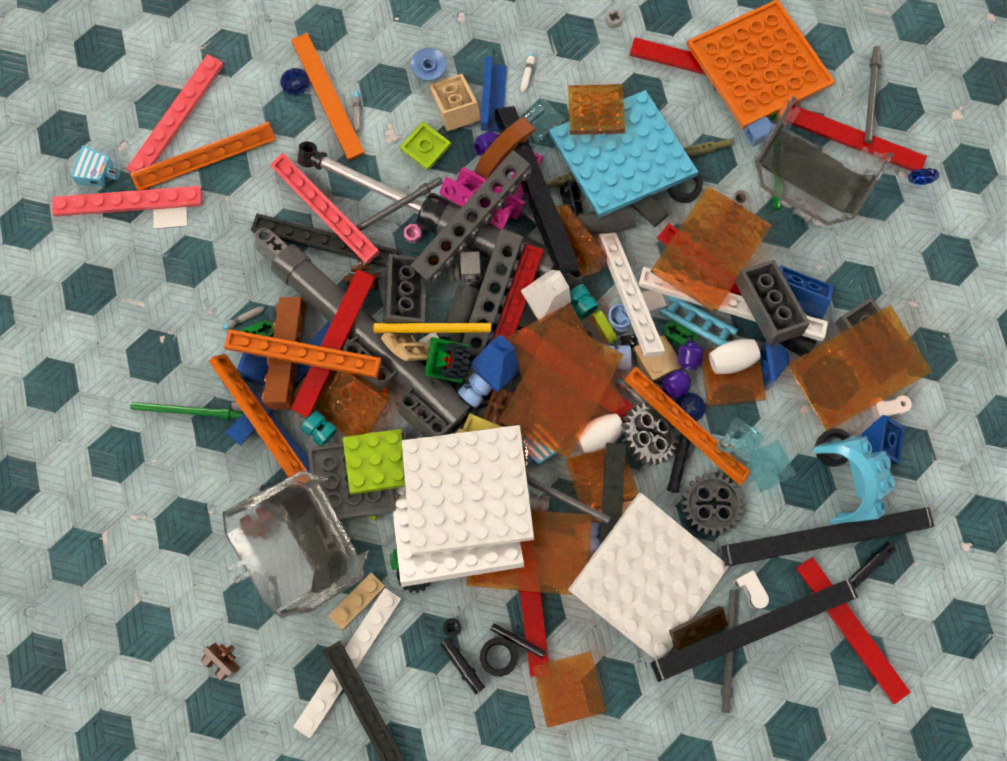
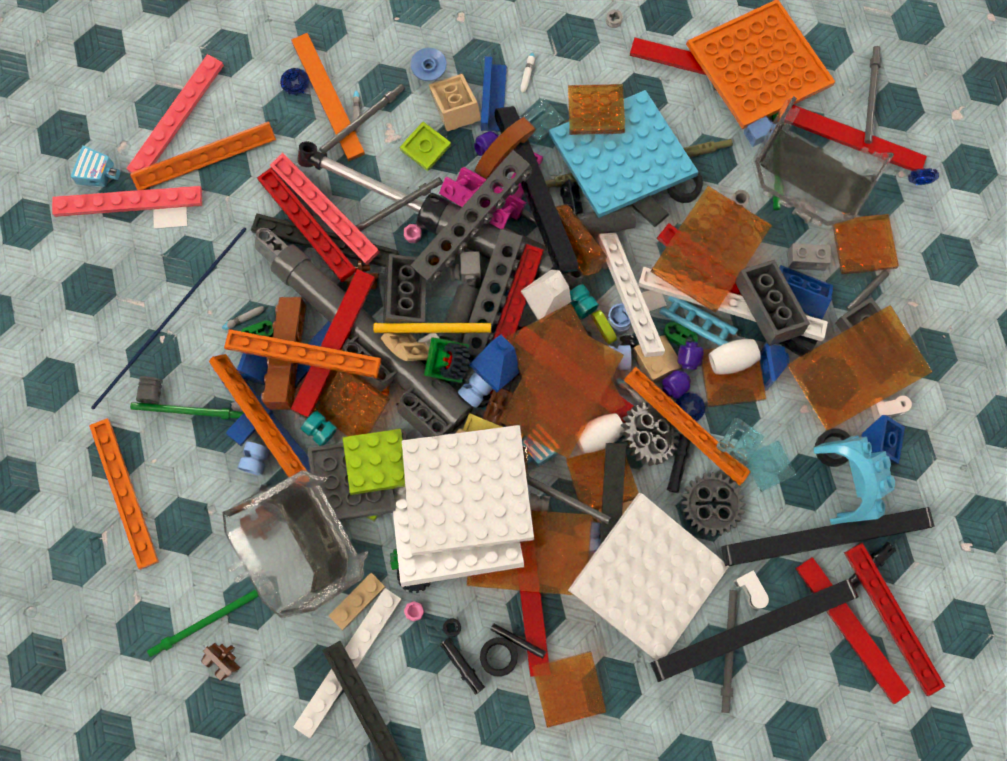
dark brown plate [669,606,728,651] -> none
none -> orange plate [89,418,159,570]
none -> dark blue piece [91,227,247,409]
none -> dark grey piece [136,376,163,404]
none -> green bar [147,590,259,657]
none -> light blue wheel [238,442,270,476]
none -> red tile [257,167,357,282]
none -> dark grey bar [319,84,405,153]
none -> bright pink tile [404,601,424,622]
none -> light grey brick [788,243,831,271]
none -> clear orange plate [832,214,899,274]
none -> red tile [844,543,946,696]
none -> dark grey bar [846,270,889,312]

